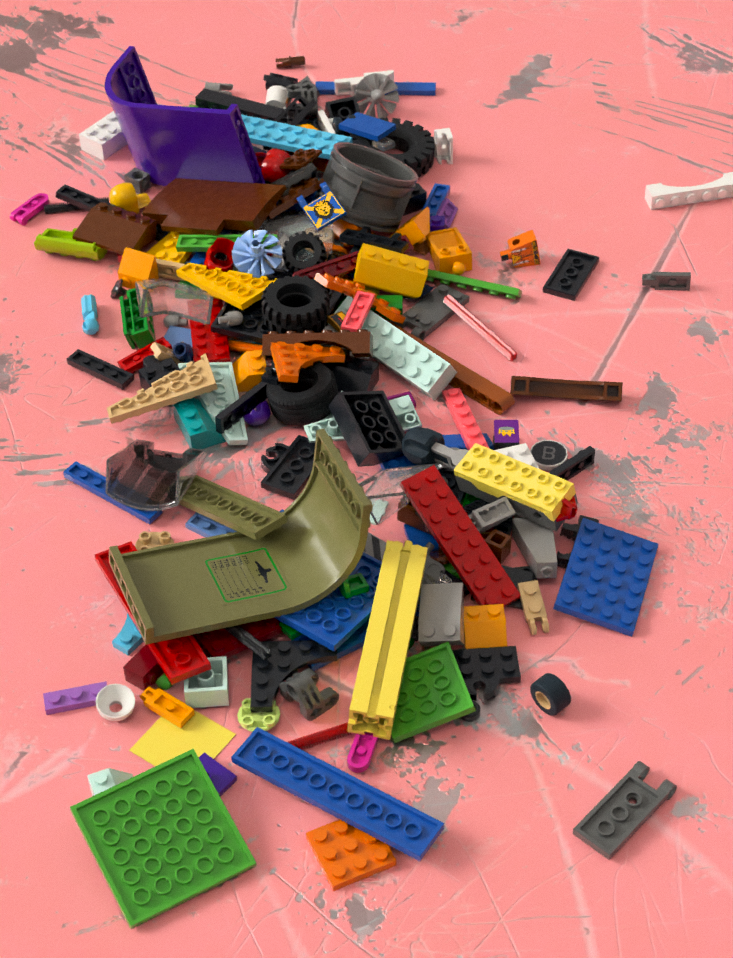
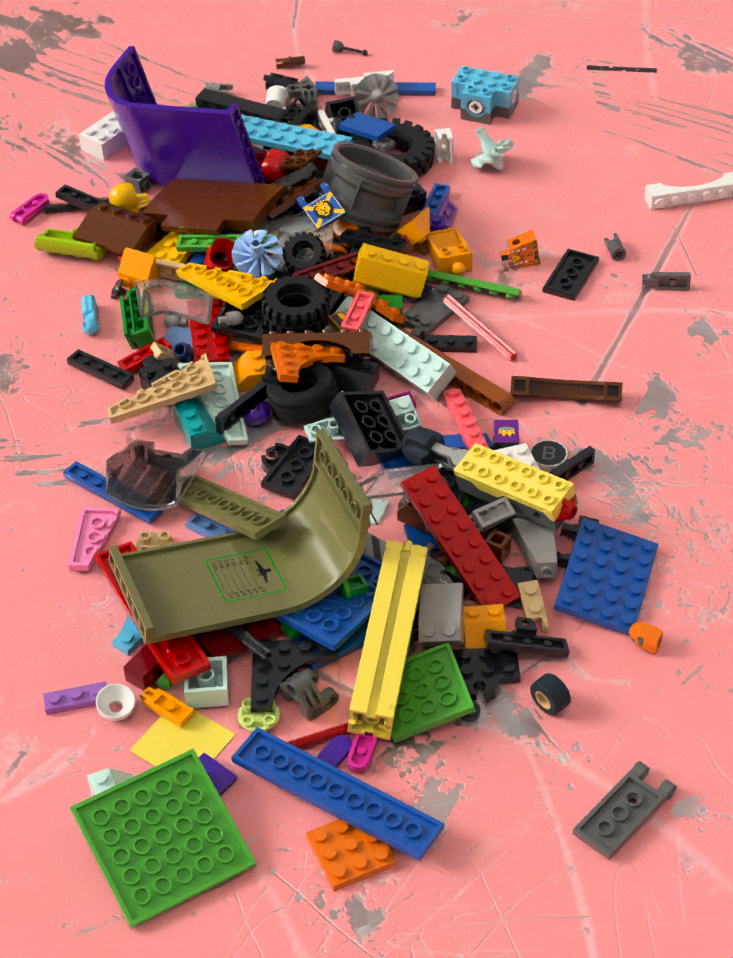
none -> bright pink wing [68,507,121,571]
none -> dark purple tile [317,735,352,768]
none -> hinge [332,40,368,56]
none -> black plate [424,335,477,353]
none -> medium azure piece [451,66,520,125]
none -> light aqua piece [470,126,514,171]
none -> black plate [484,617,570,658]
none -> black piece [587,65,657,73]
none -> dark grey hinge [604,233,626,261]
none -> orange rock [629,622,663,654]

